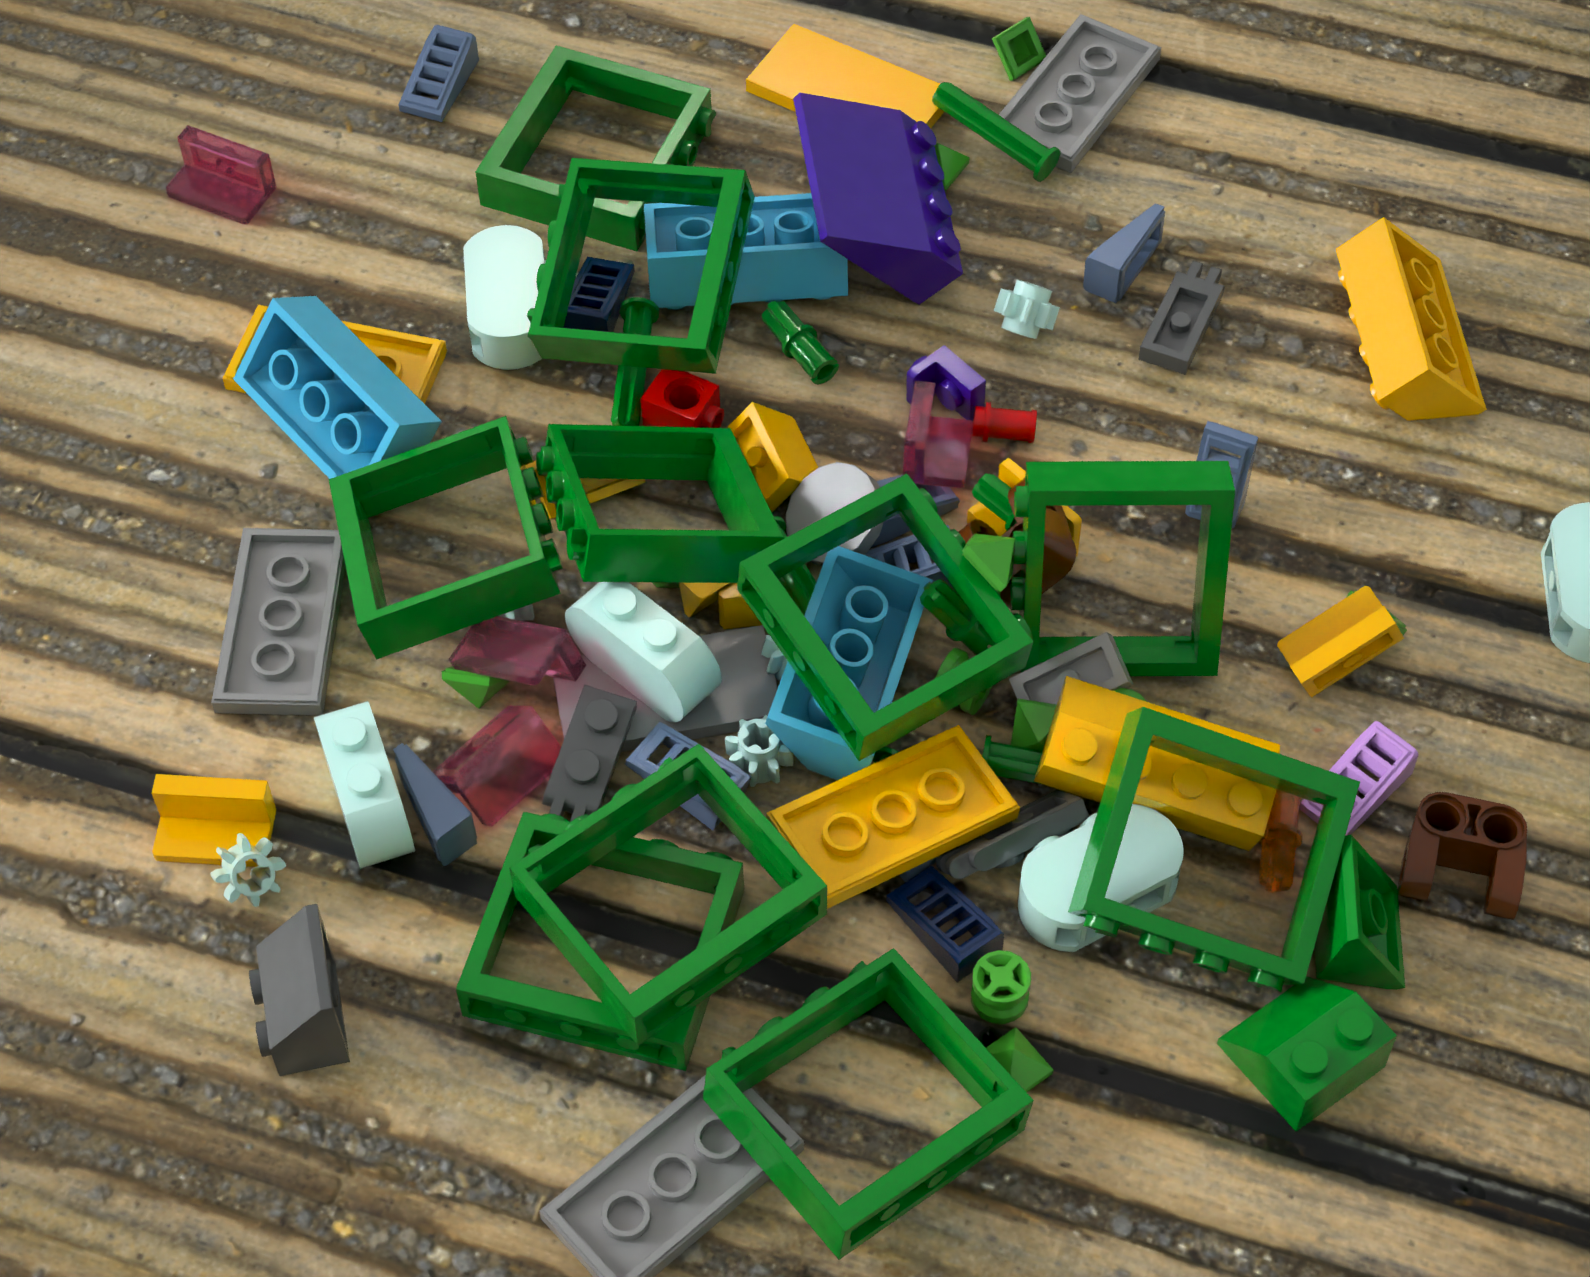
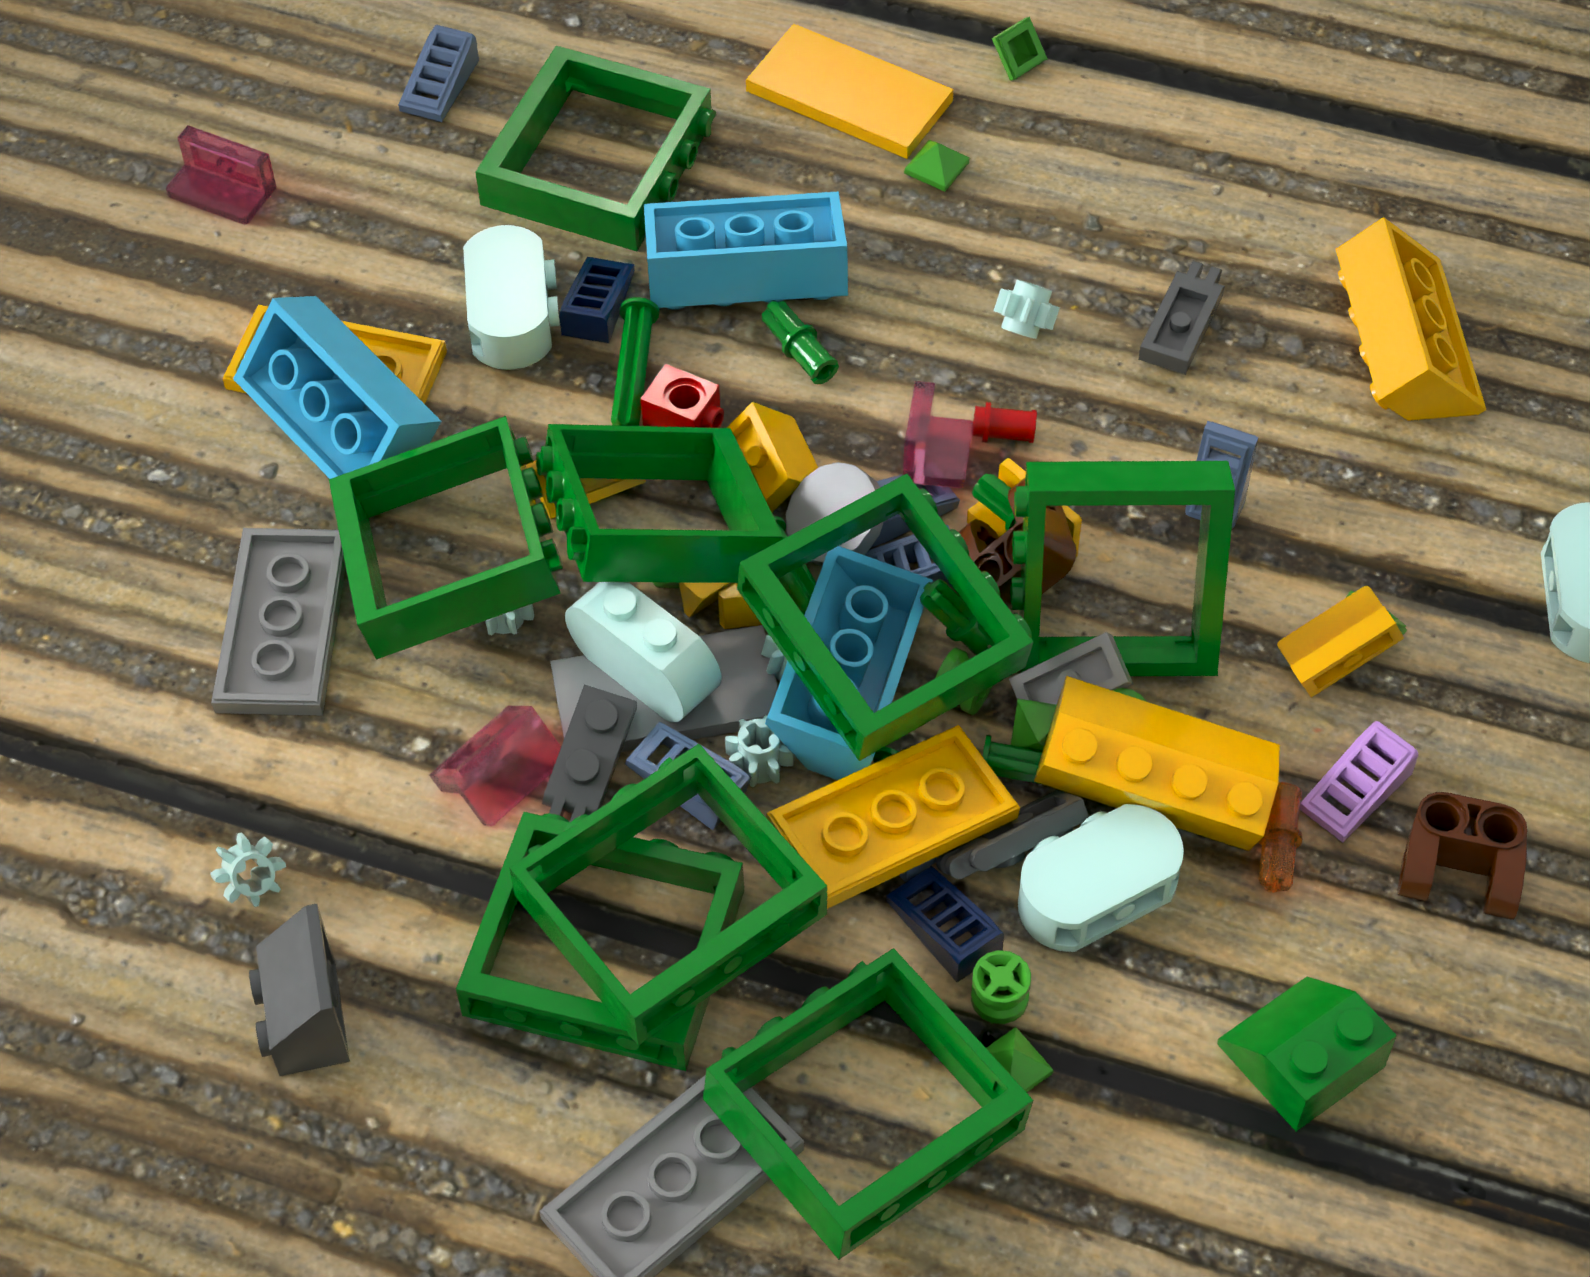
yellow panel [151,774,277,867] -> none
light aqua brick [314,701,415,869] -> none
sand blue slope [393,743,477,866] -> none
bright green slope [442,659,517,709] -> none
clear pink panel [449,616,586,685] -> none
green window [527,158,755,374] -> none
dark purple slope [793,92,963,305] -> none
dark purple bracket [906,345,986,423] -> none
green axle [932,82,1061,182] -> none
bright green slope [962,534,1015,592] -> none
light grey tile [999,14,1162,173] -> none
green window [1068,707,1360,992] -> none
sand blue slope [1083,203,1165,303] -> none
green slope [1314,835,1405,990] -> none

